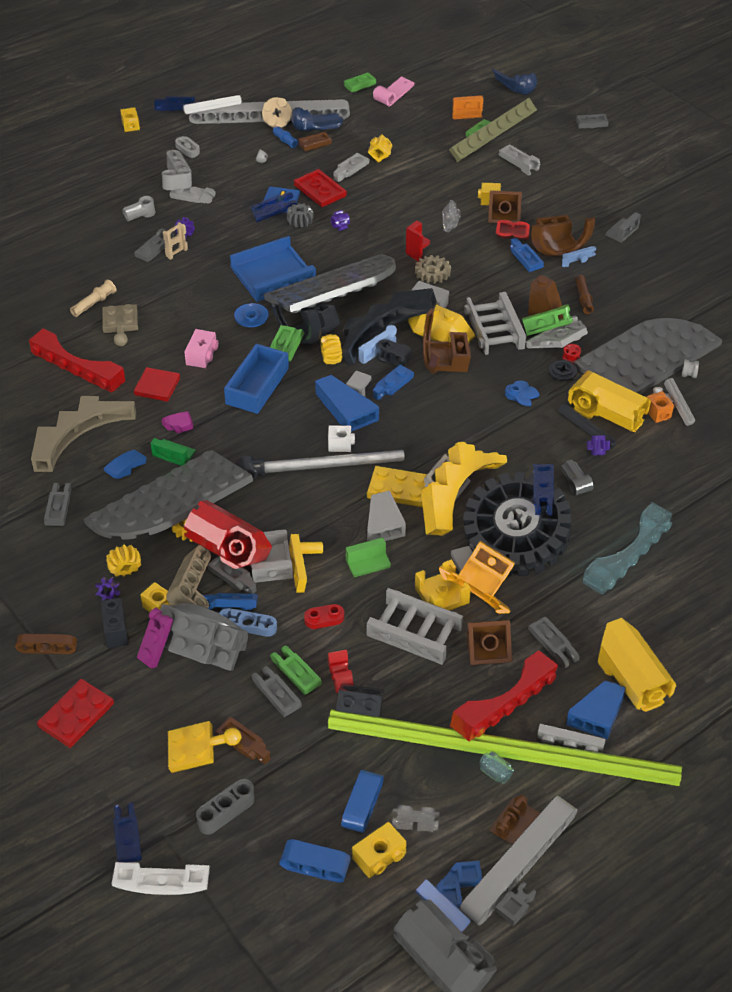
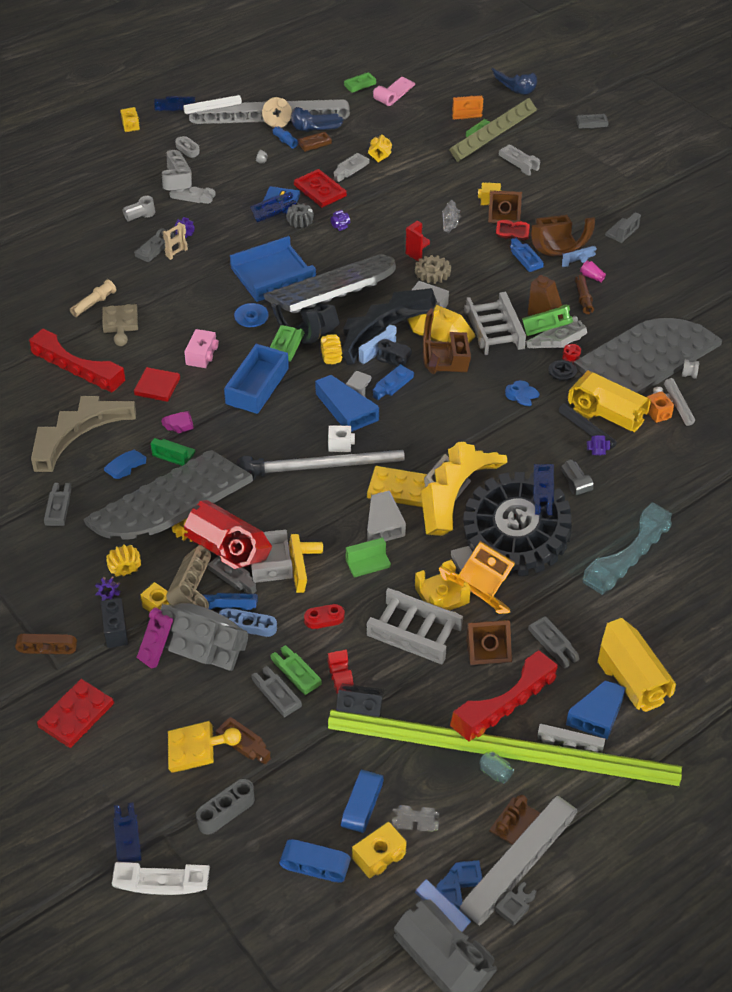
none -> dark pink cone [580,260,606,282]

